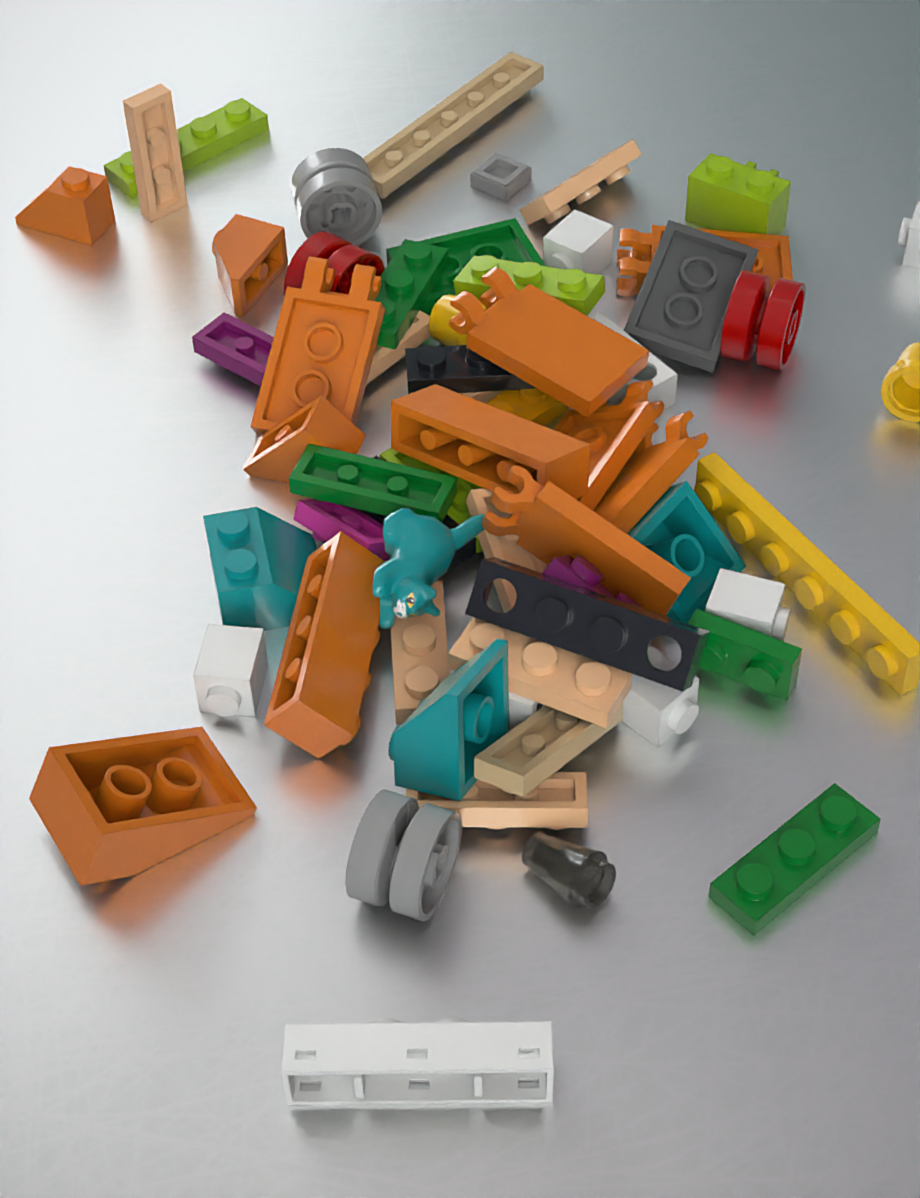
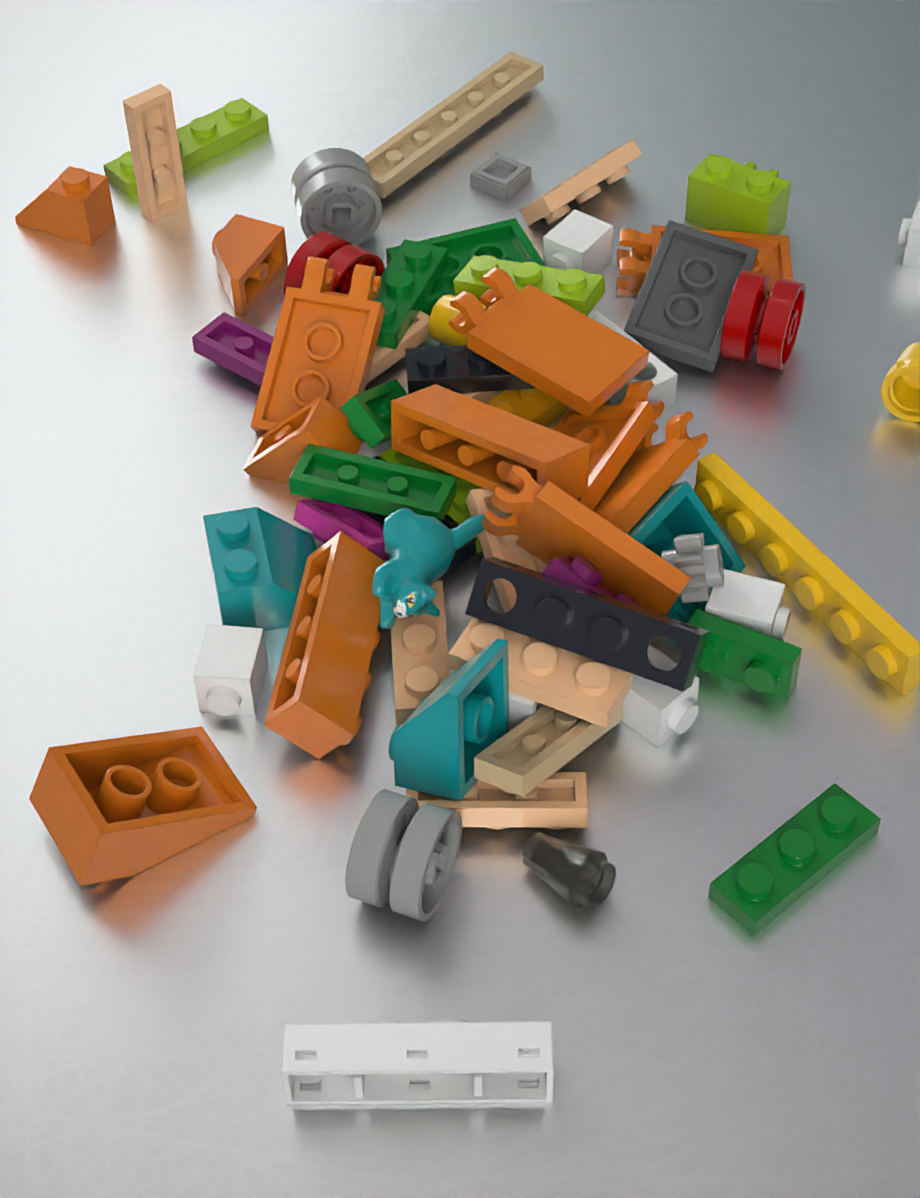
none -> green plate [340,379,408,449]
none -> light grey gear [661,533,724,604]

